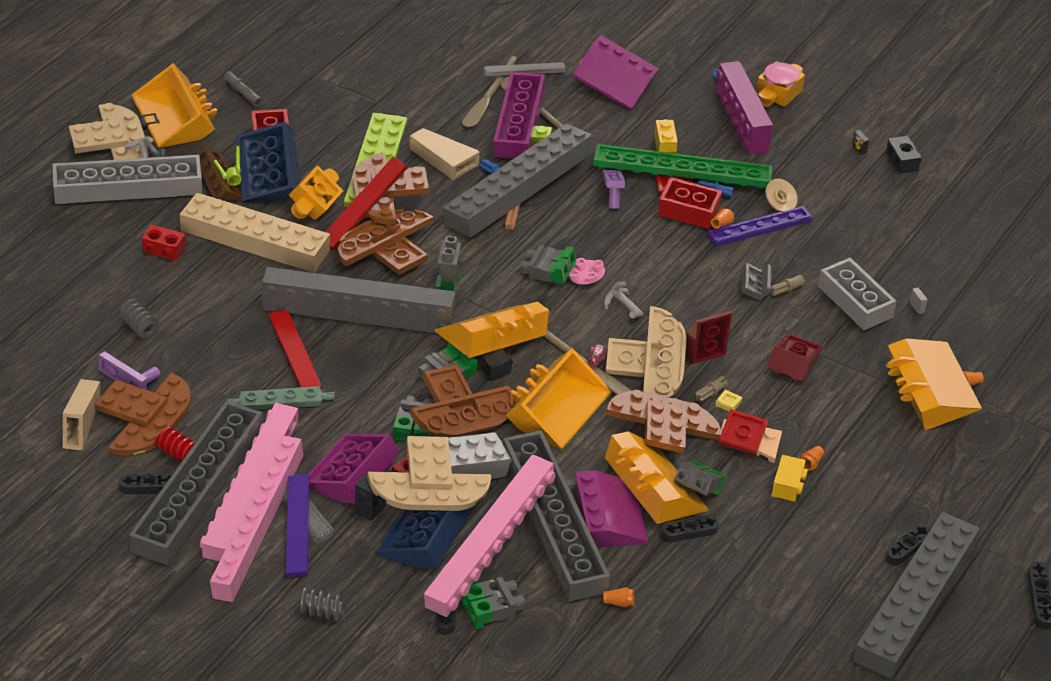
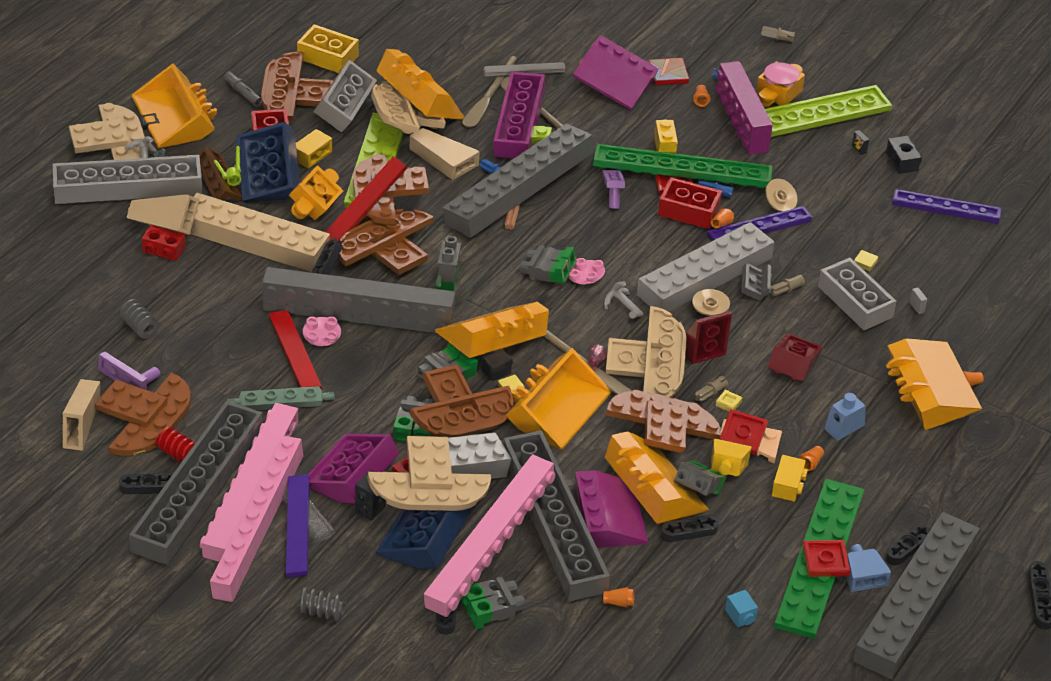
none -> tan slope [127,195,200,235]
none -> dark orange plate [261,52,334,121]
none -> yellow brick [296,129,332,169]
none -> yellow brick [297,25,359,73]
none -> bright pink dish [303,317,341,346]
none -> black beam [311,238,343,275]
none -> light grey brick [314,60,377,133]
none -> tan plate [371,81,446,134]
none -> light orange piece [376,49,465,120]
none -> light yellow tile [498,375,525,392]
none -> light grey brick [637,222,775,312]
none -> tile [649,58,689,85]
none -> tan dish [692,289,730,316]
none -> orange cone [693,85,710,107]
none -> yellow torso [711,438,751,476]
none -> dark azure brick [725,590,758,628]
none -> dark tan axle [761,26,795,43]
none -> lime plate [765,85,892,137]
none -> green plate [774,479,865,639]
none -> red tile [802,540,850,577]
none -> medium blue torso [824,393,866,441]
none -> medium blue torso [847,544,891,592]
none -> light yellow tile [854,250,878,271]
none -> dark purple tile [892,189,1001,224]

